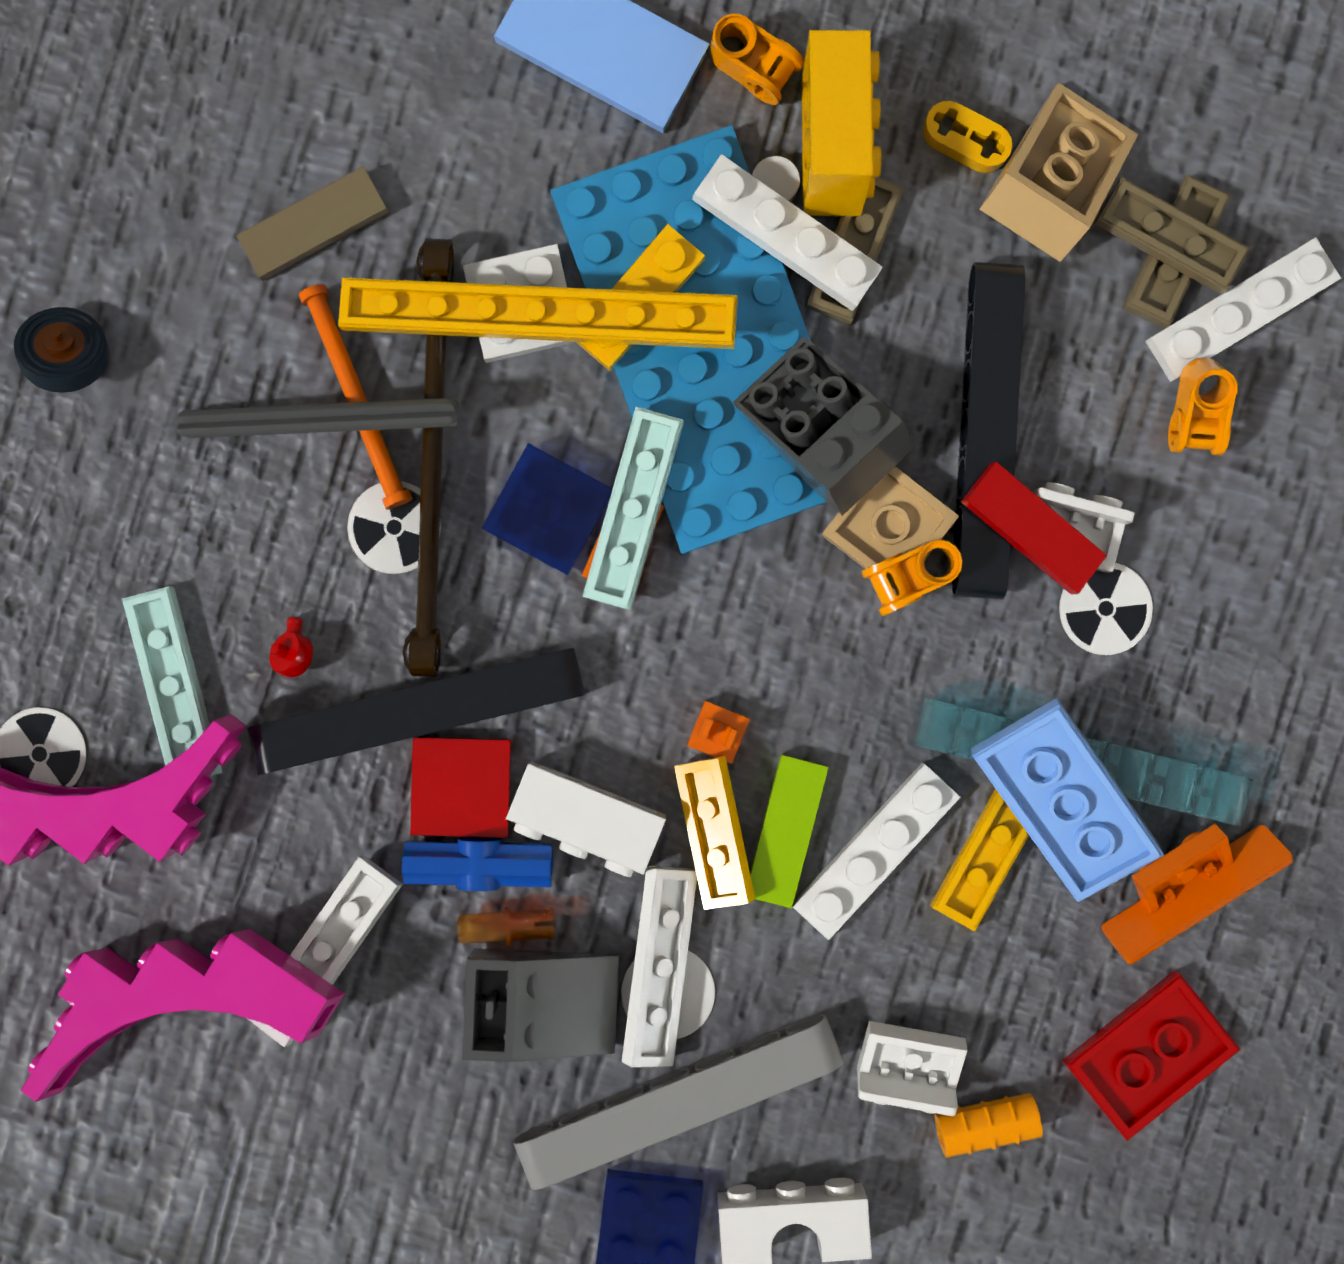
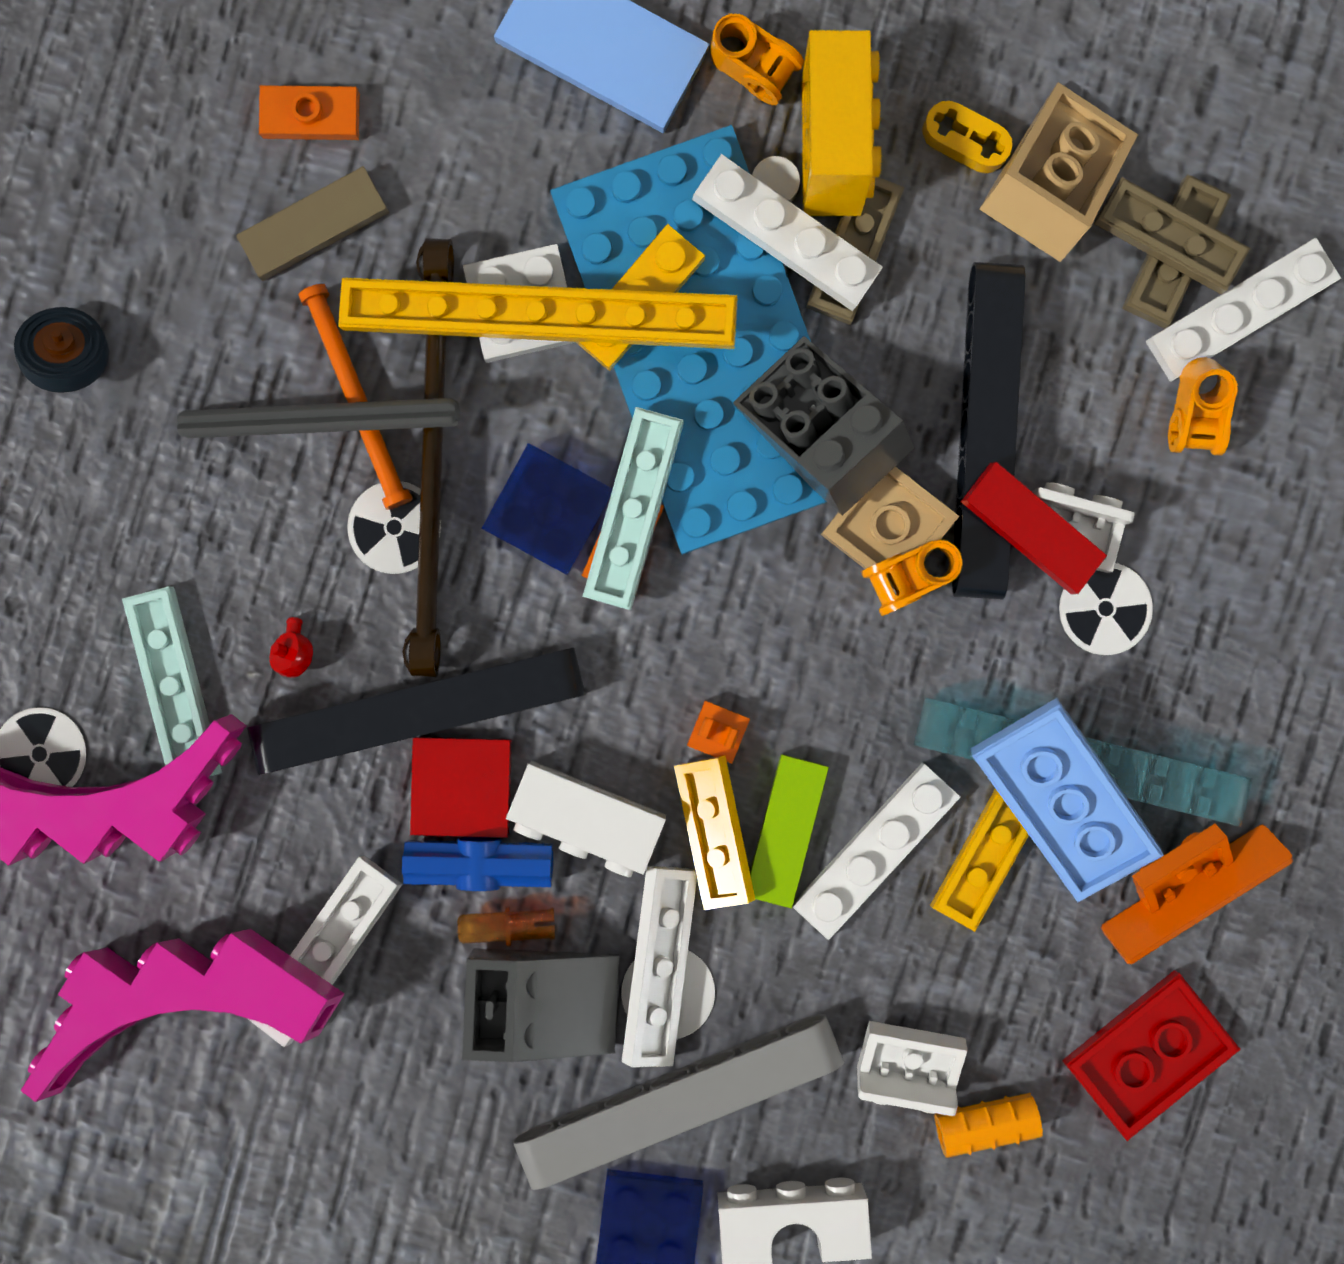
none -> orange plate [259,85,360,140]

